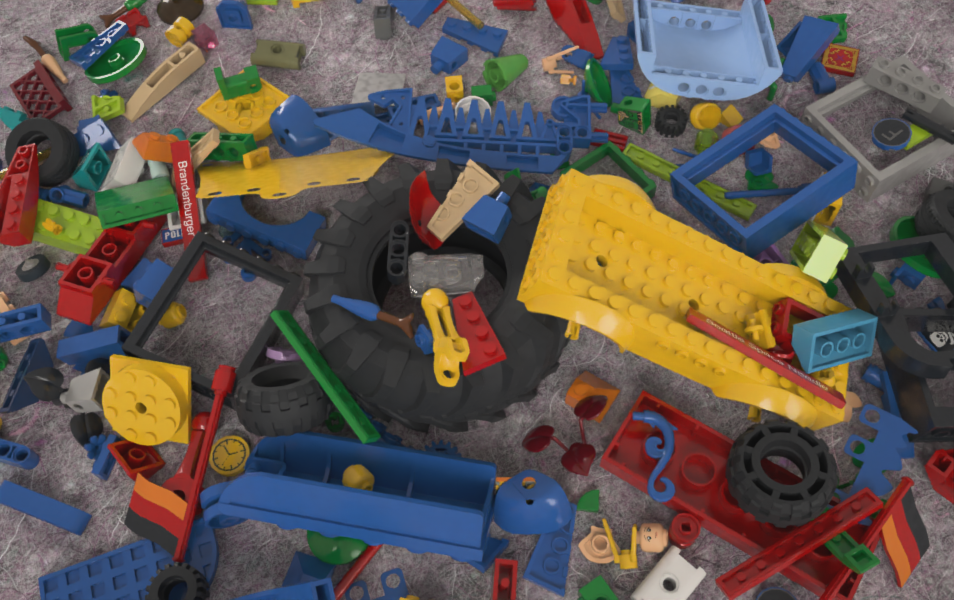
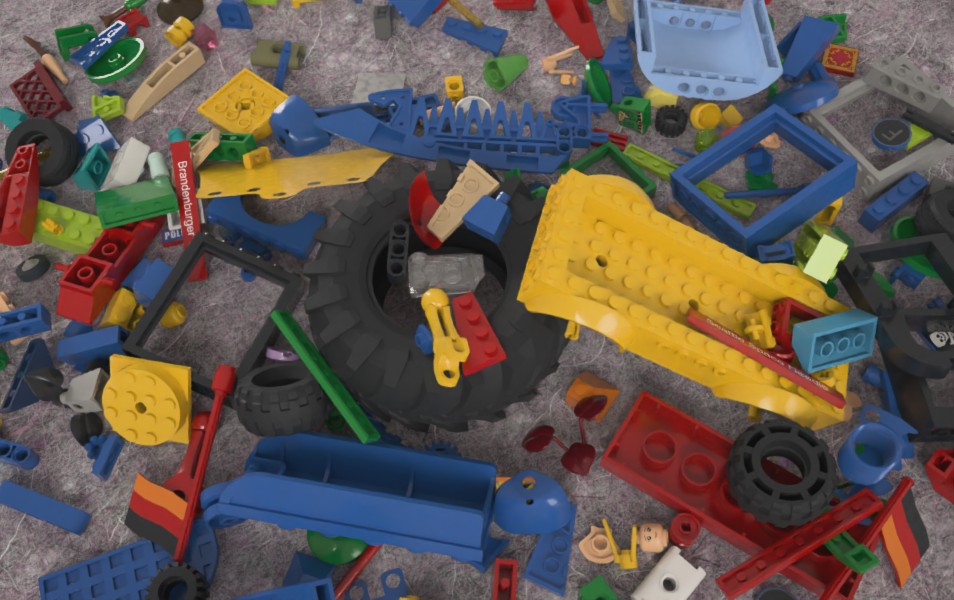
blue piece [48,185,90,209] -> none
red slope [107,440,166,482] -> none
orange slope [132,132,180,163] -> none
yellow tile [209,435,251,477] -> none
green piece [213,65,262,101] -> none
piece [331,294,414,339] -> none
yellow head [342,464,375,491] -> none
blue torso [430,36,468,75] -> none
green brick [471,84,496,106] -> none
blue piece [561,45,594,70] -> none
green tile [576,490,599,513] -> none
blue plant [632,410,678,503] -> none
none -> blue piece [274,40,292,91]
none -> medium nougat pin [666,201,698,231]
none -> blue piece [755,240,795,265]
none -> blue dish [765,80,839,115]
none -> blue piece [837,422,903,486]
none -> blue brick [857,171,929,233]

